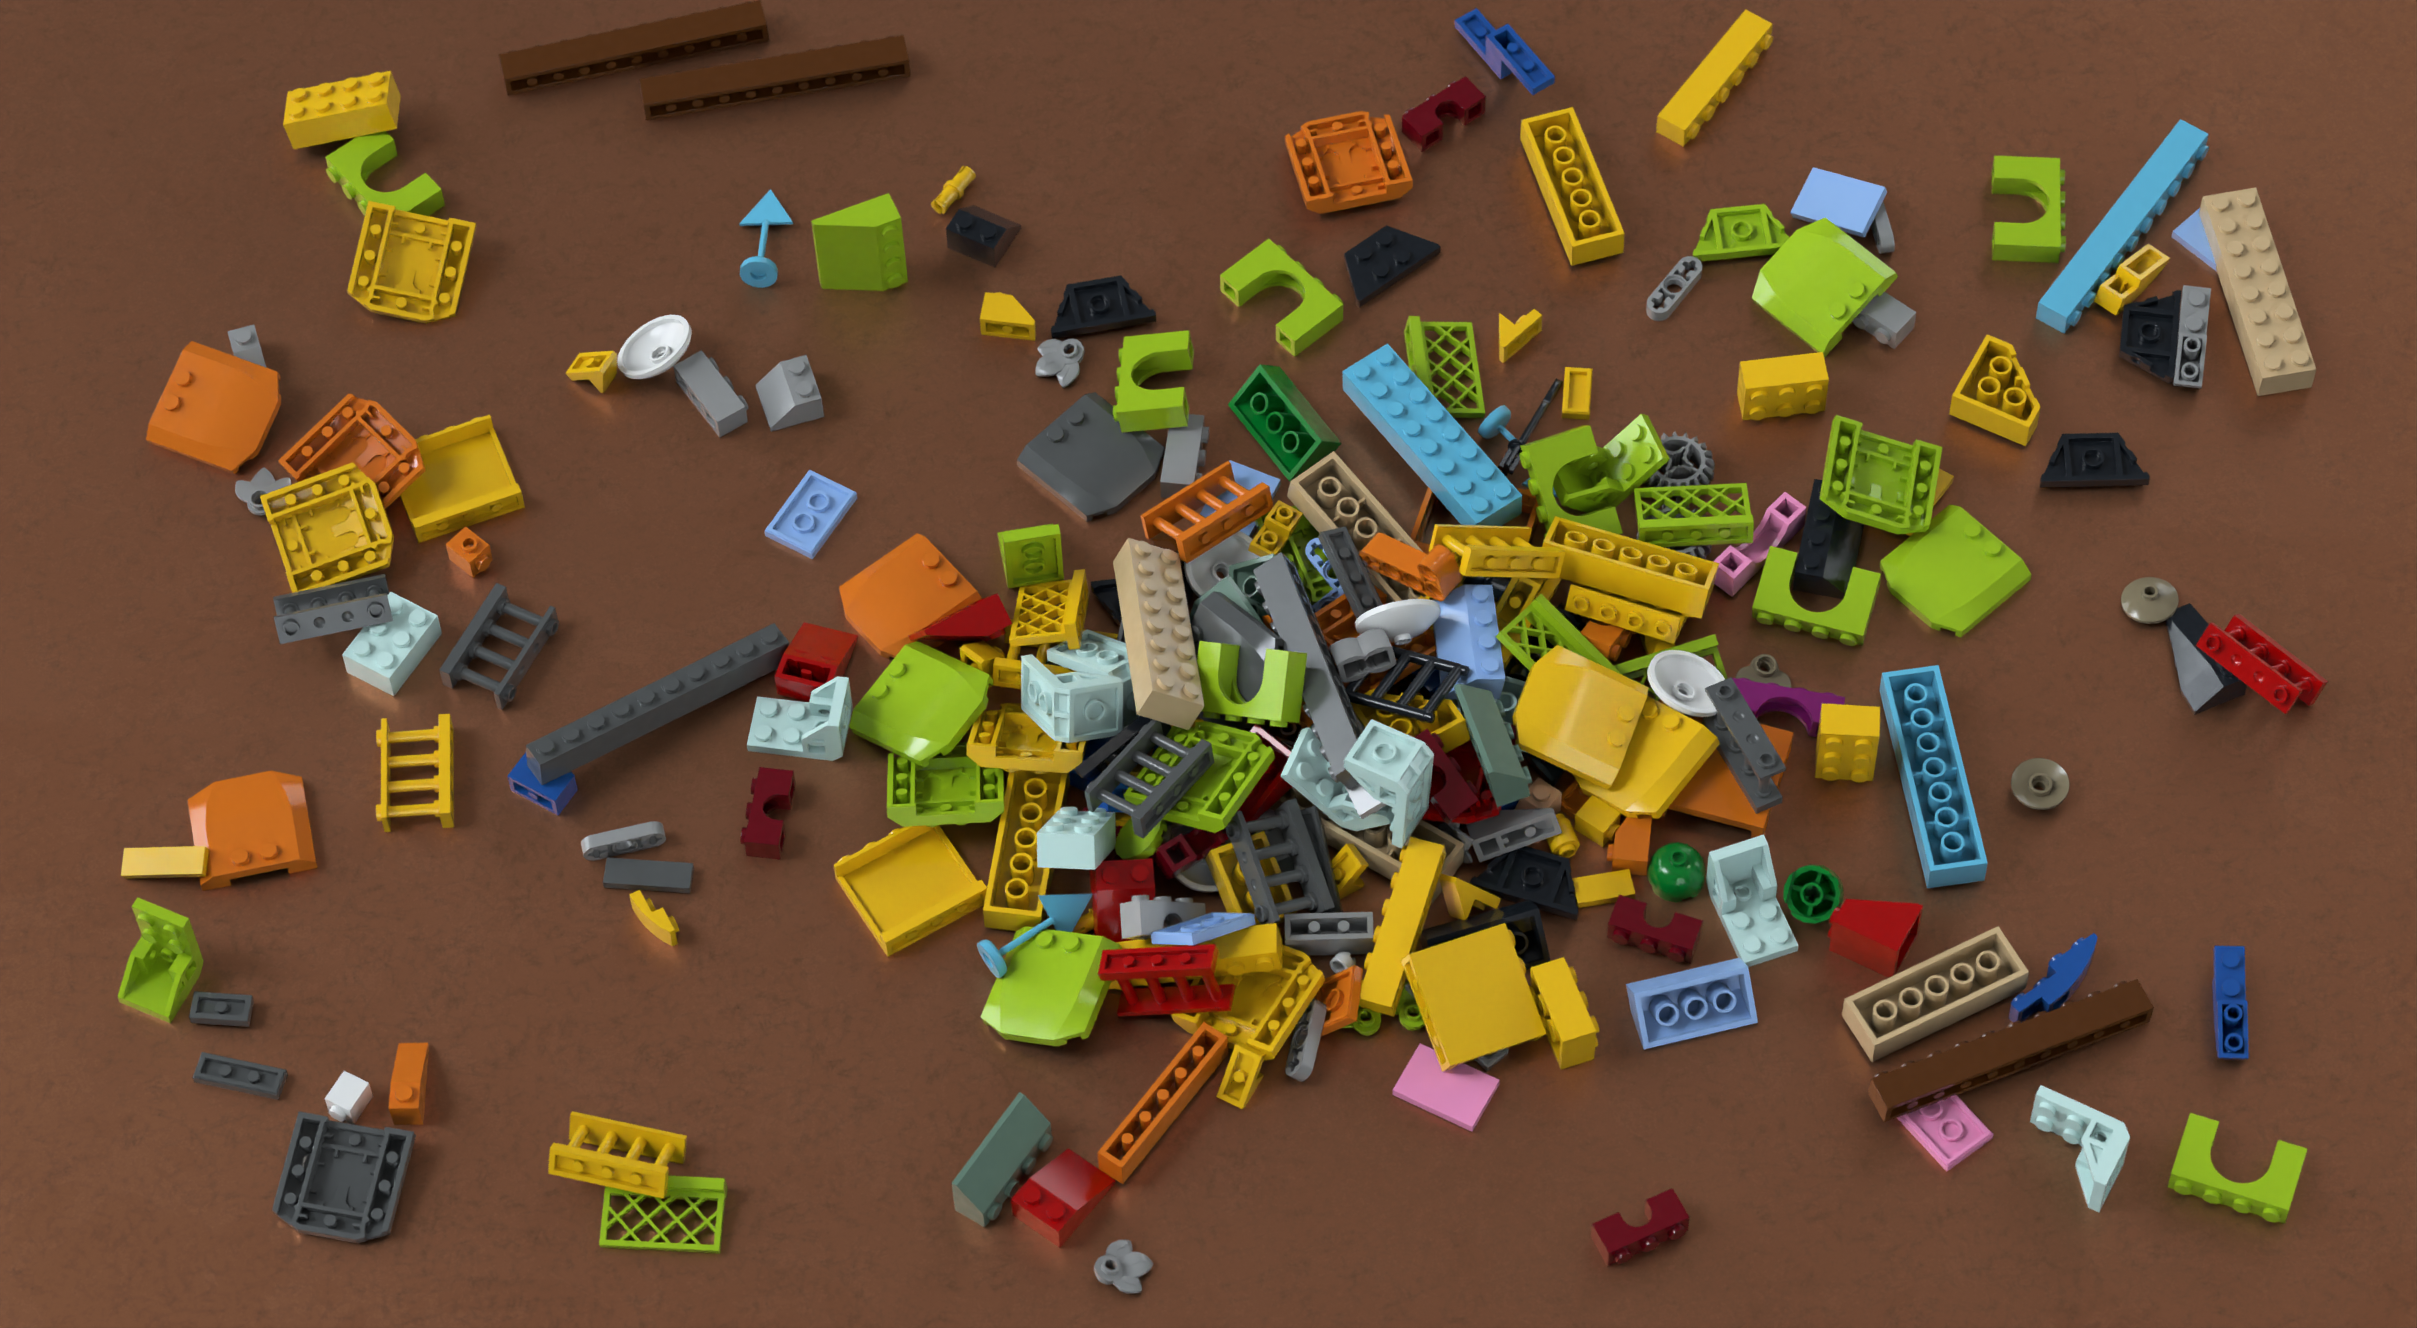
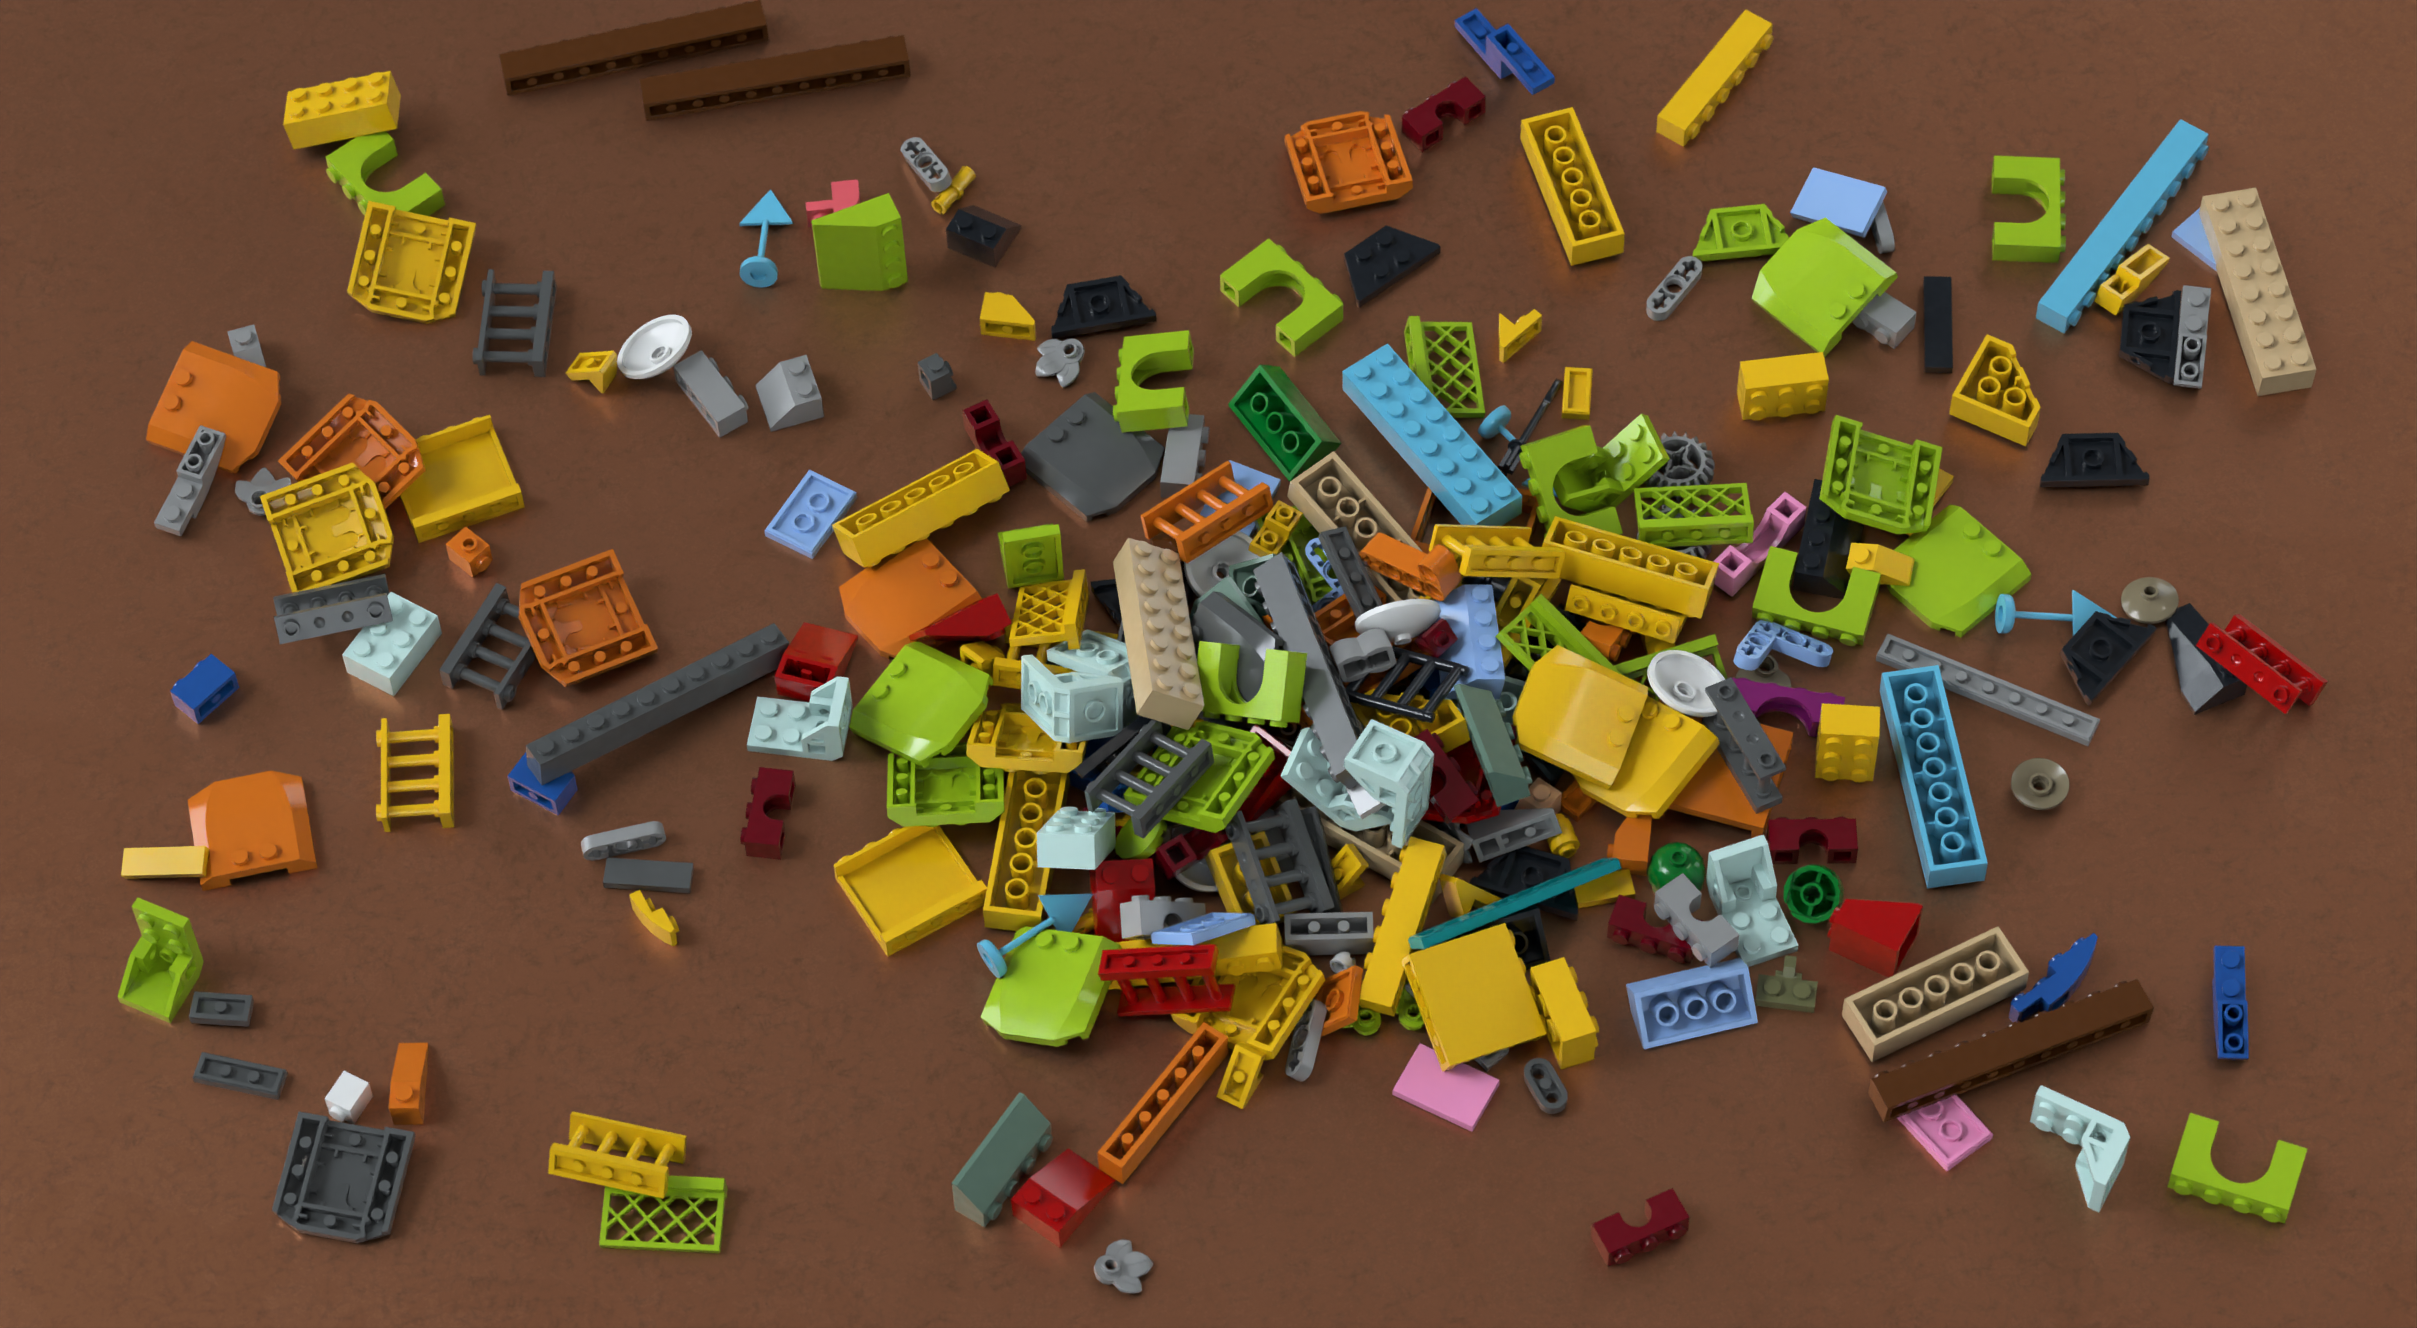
yellow brick [1574,795,1621,848] -> none
none -> light grey slope [154,425,226,536]
none -> blue brick [170,654,240,724]
none -> dark grey fence [473,269,557,377]
none -> orange wedge [518,549,658,687]
none -> coral brick [805,179,861,227]
none -> yellow brick [832,449,1010,568]
none -> light grey beam [901,137,952,192]
none -> dark grey brick [917,353,957,400]
none -> dark red arch [962,399,1027,487]
none -> teal tile [1408,858,1621,949]
none -> dark red bracket [1414,618,1458,658]
none -> dark grey plate [1524,1058,1568,1114]
none -> light grey arch [1654,873,1739,968]
none -> light blue beam [1733,620,1833,670]
none -> olive hinge [1755,955,1818,1013]
none -> dark red arch [1767,816,1858,864]
none -> yellow slope [1846,543,1915,586]
none -> light grey tile [1876,634,2100,746]
none -> black tile [1923,276,1953,373]
none -> medium azure piece [1995,590,2117,636]
none -> black wing [2060,611,2157,706]

